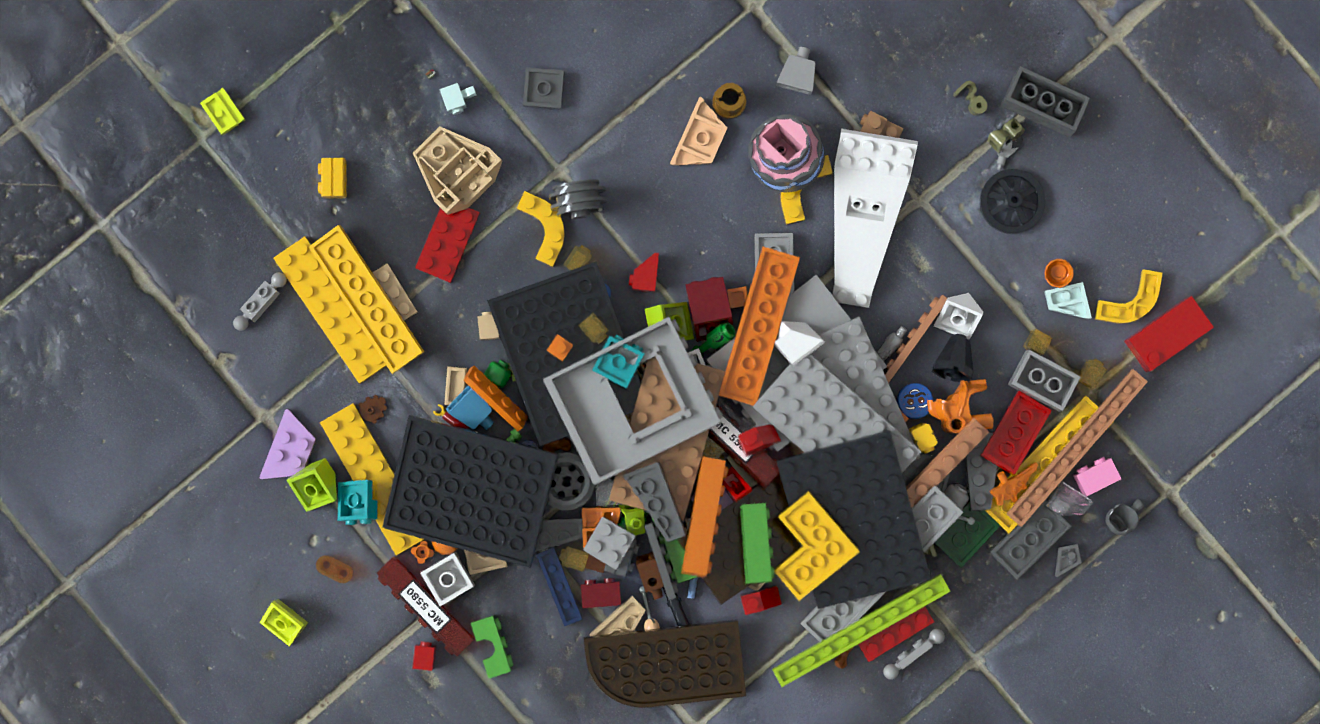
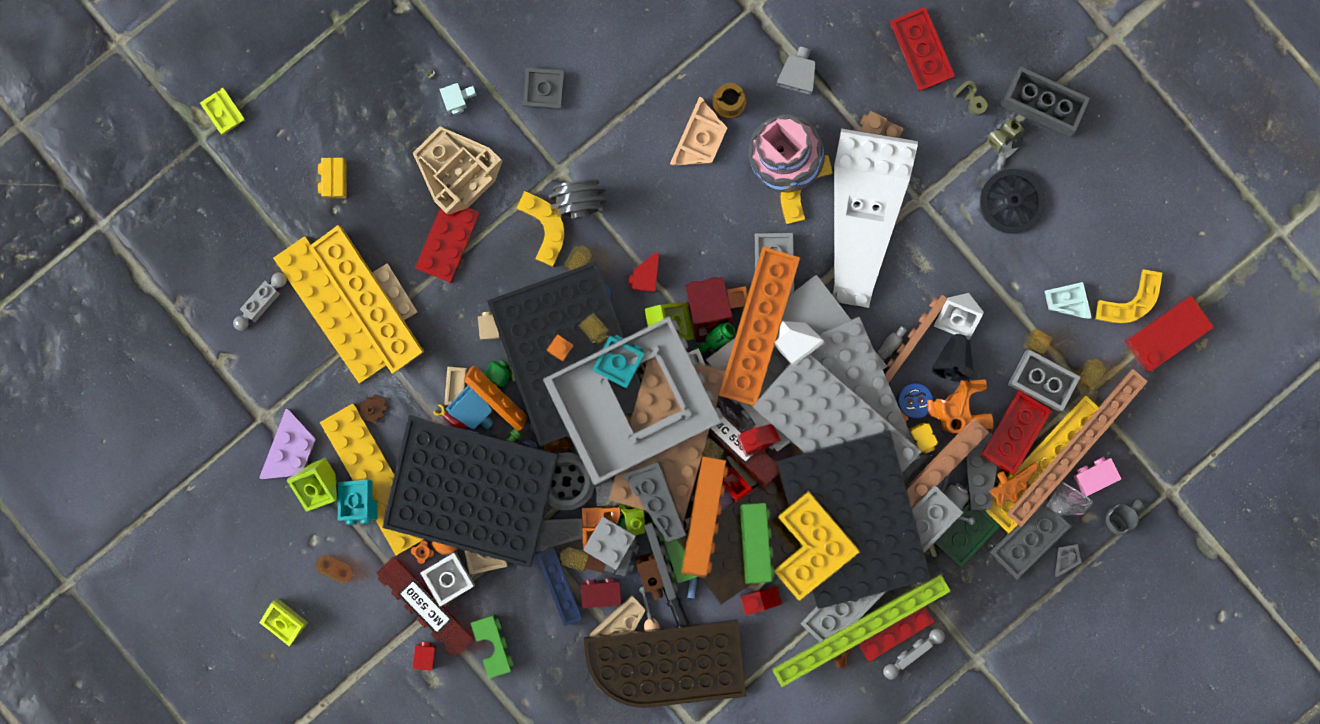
orange hair [1044,258,1074,288] -> none
none -> red plate [890,7,955,92]

